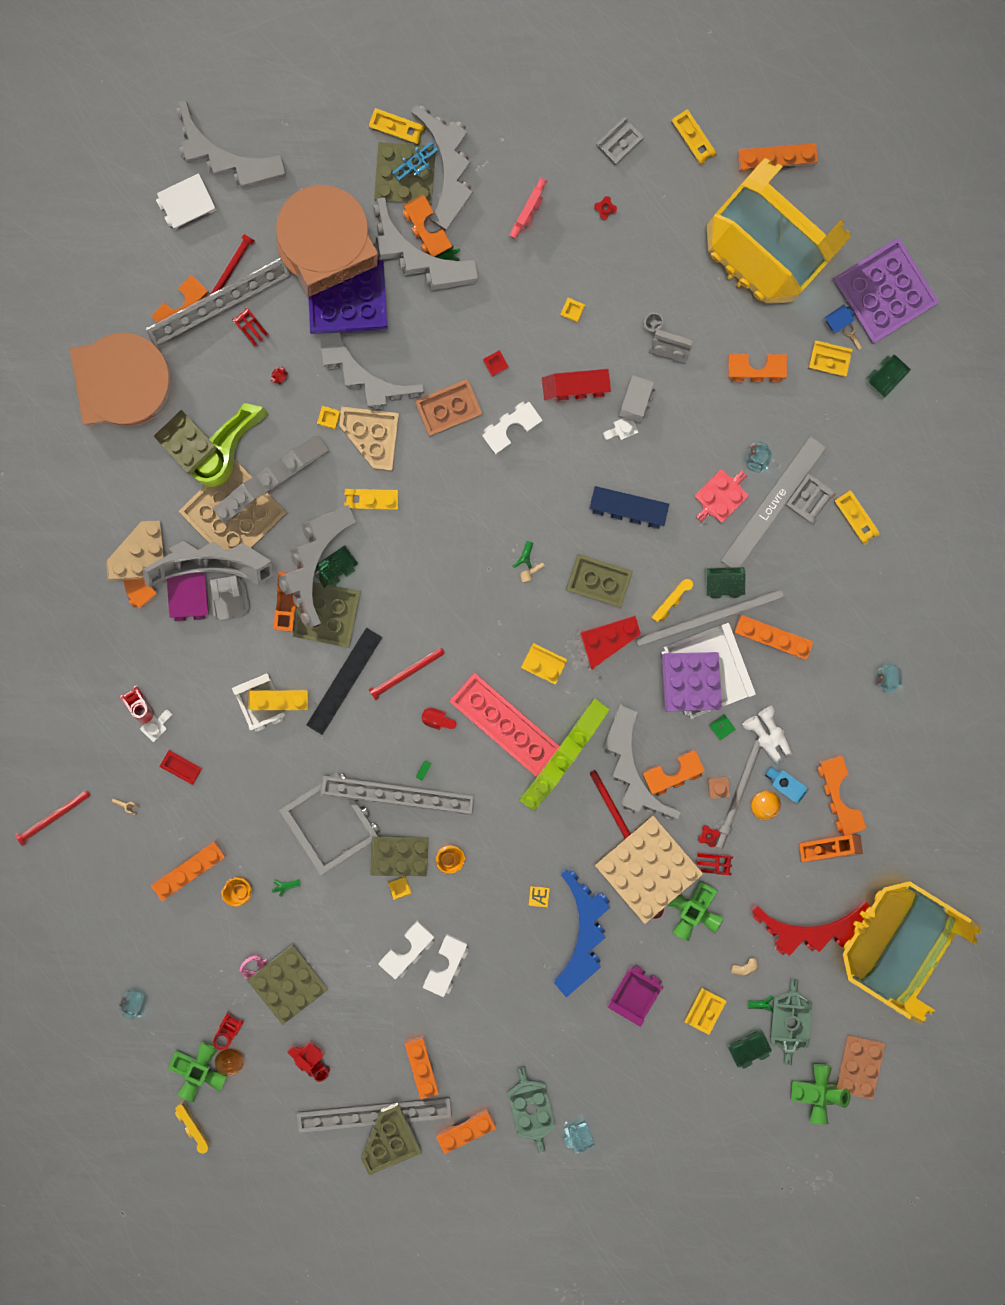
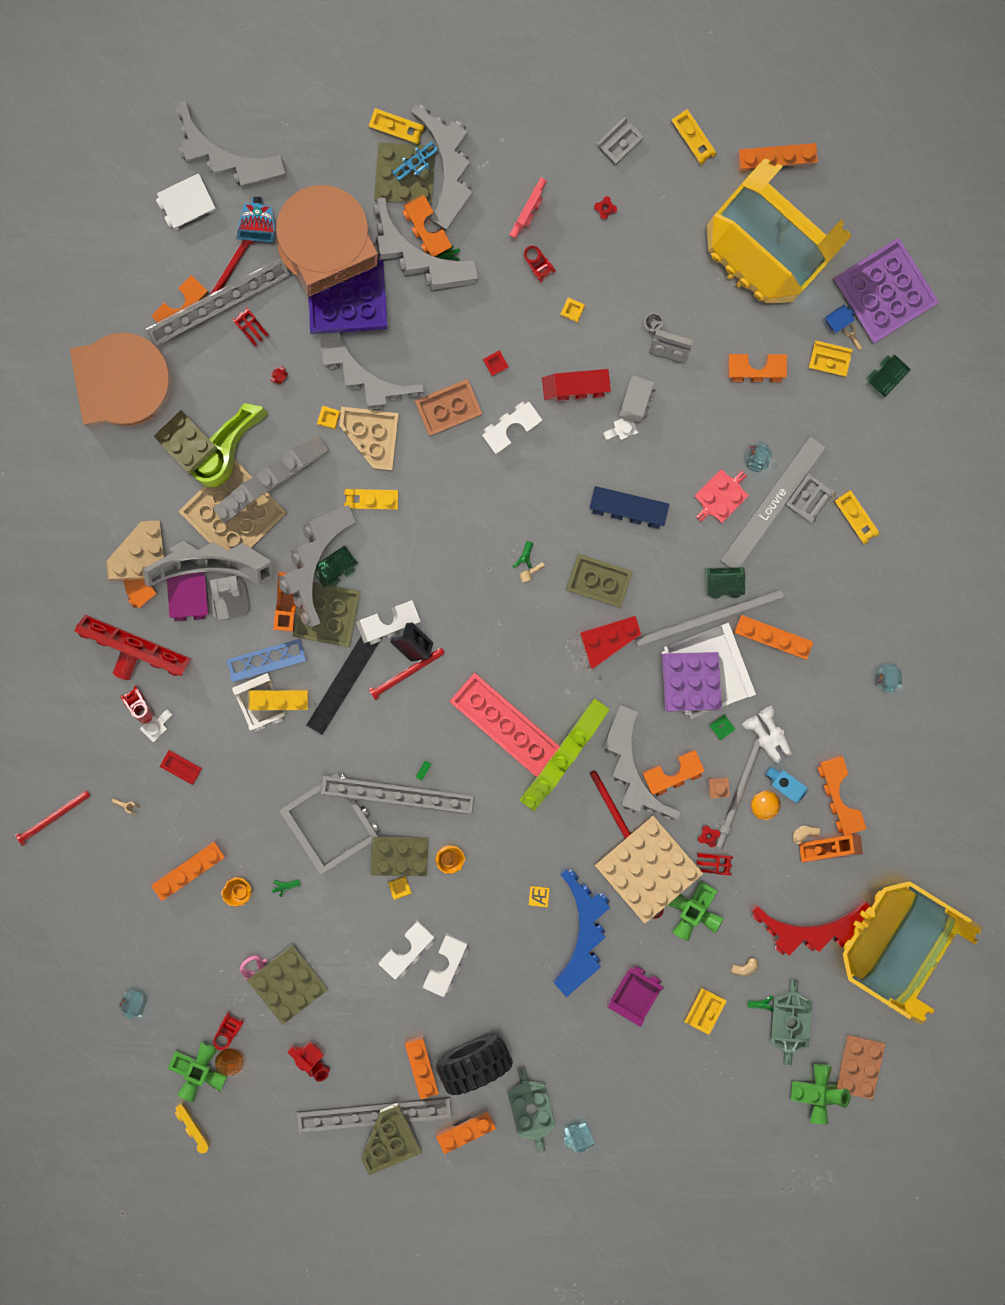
red arm [422,708,456,731] -> none
yellow plate [521,643,567,685] -> none
yellow plate [651,579,693,622] -> none
clear green brick [727,1029,772,1069] -> none
none -> red plate [74,614,191,680]
none -> medium blue fence [227,639,307,682]
none -> torso [236,197,275,242]
none -> white arch [356,600,421,645]
none -> black panel [390,622,433,661]
none -> black tyre [436,1034,513,1095]
none -> red piece [523,245,556,283]
none -> tan arm [793,825,820,844]

